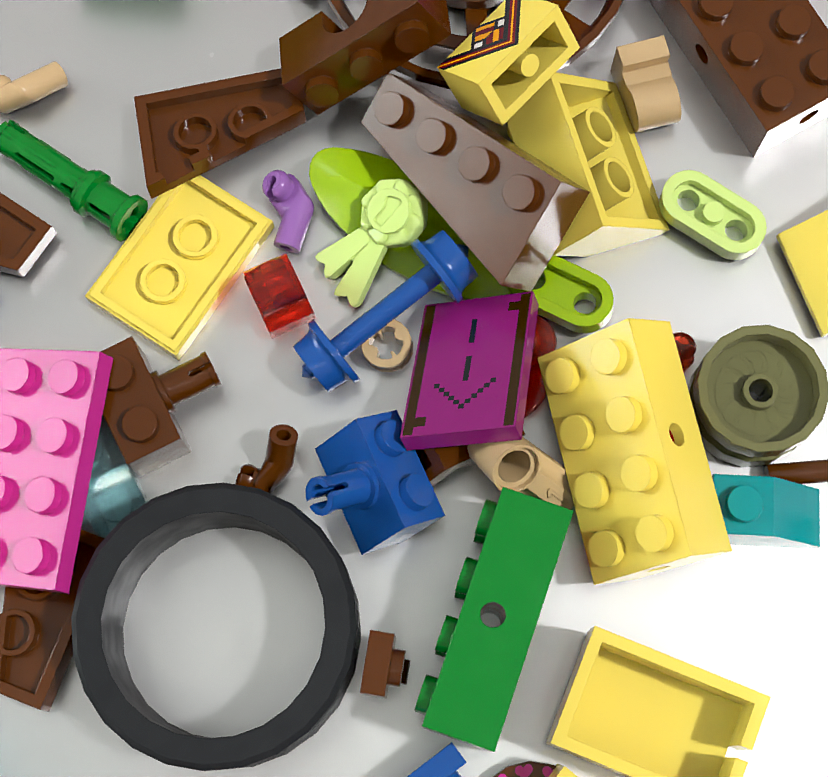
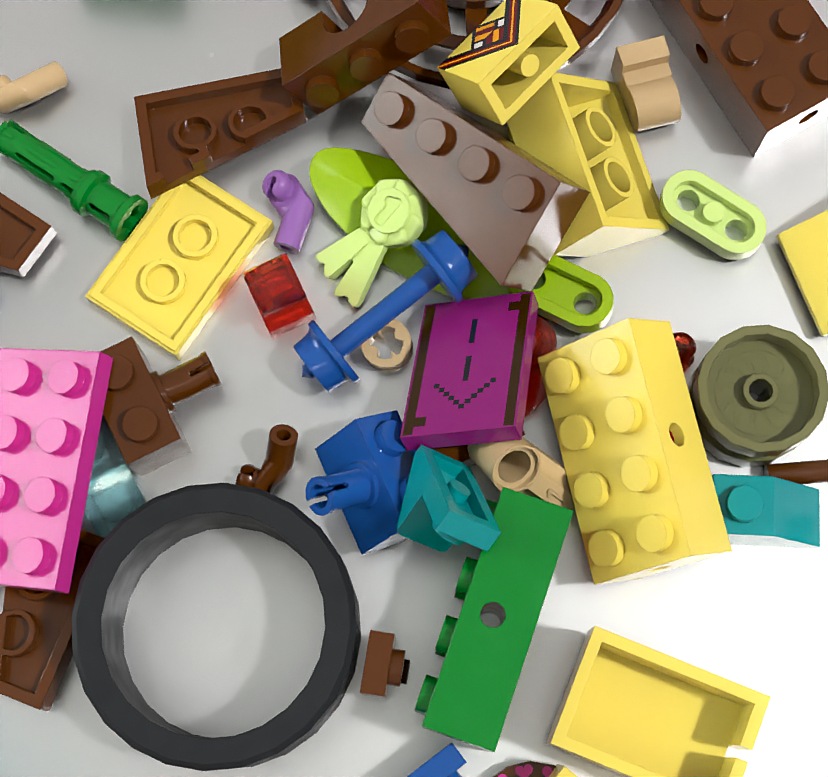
none -> teal slope [397,444,501,552]

